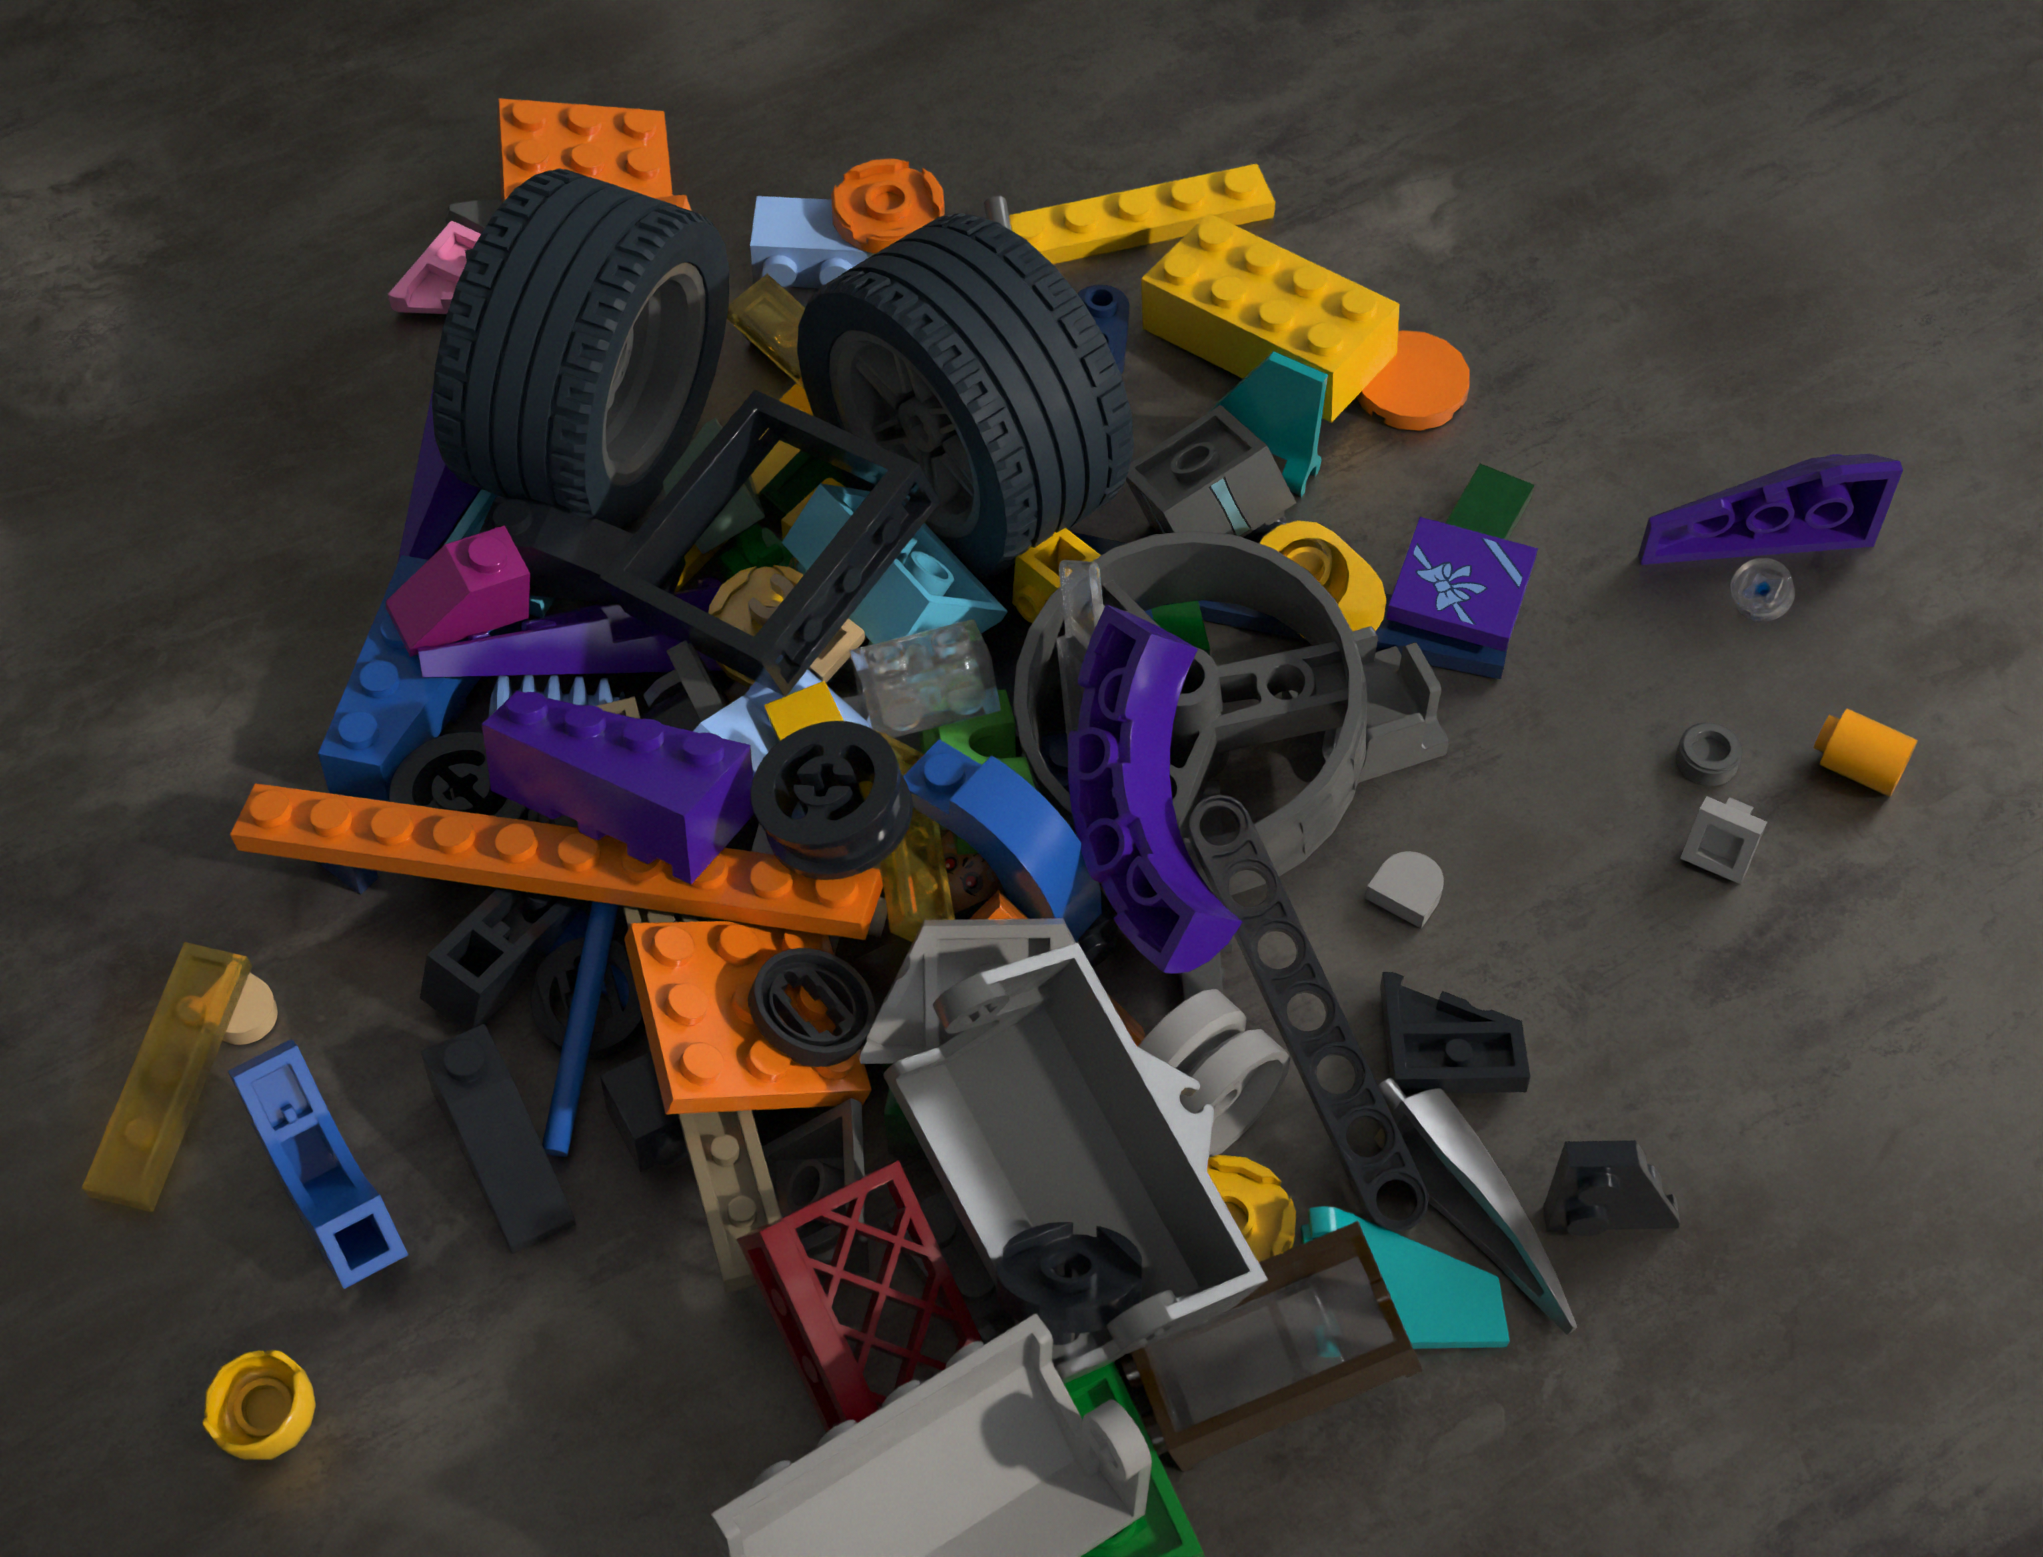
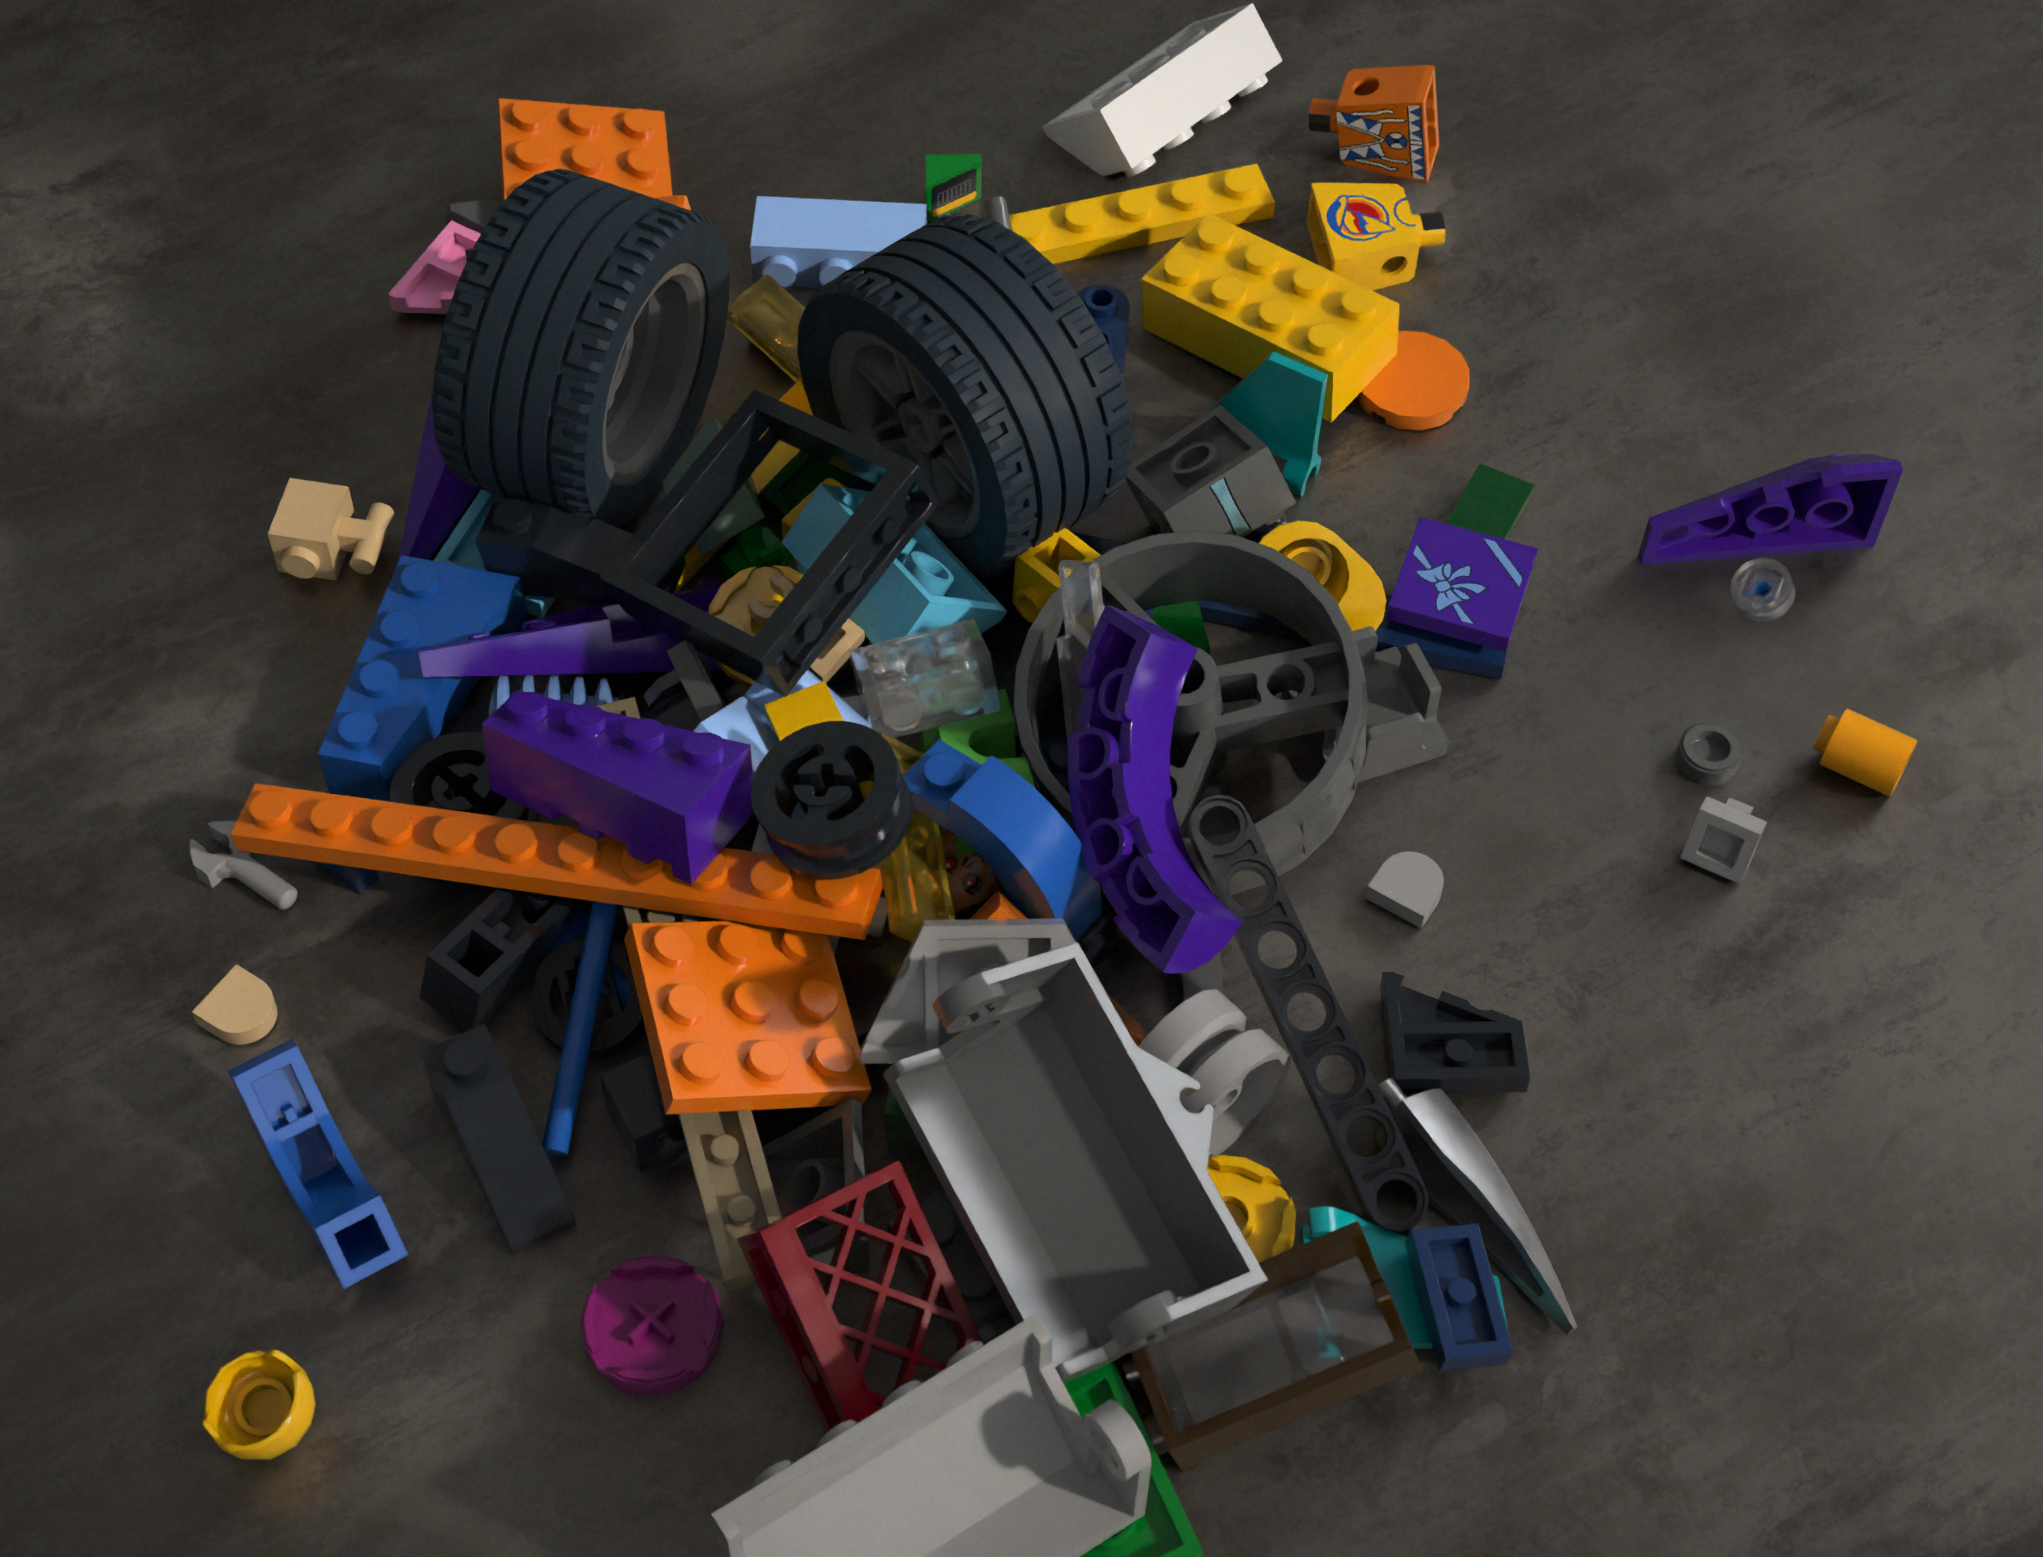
clear yellow tile [82,942,252,1212] -> none
magenta slope [386,526,530,657] -> none
black piece [748,948,875,1067] -> none
orange tile [831,159,944,254] -> none
black plate [996,1222,1142,1345] -> none
black wing [1544,1140,1680,1236] -> none
none -> light grey bar [190,821,298,910]
none -> tan brick [268,478,394,581]
none -> magenta tile [580,1255,724,1396]
none -> slope [925,154,982,221]
none -> white slope [1042,3,1282,177]
none -> yellow torso [1306,183,1445,291]
none -> orange torso [1309,65,1439,183]
none -> dark blue plate [1405,1223,1514,1372]

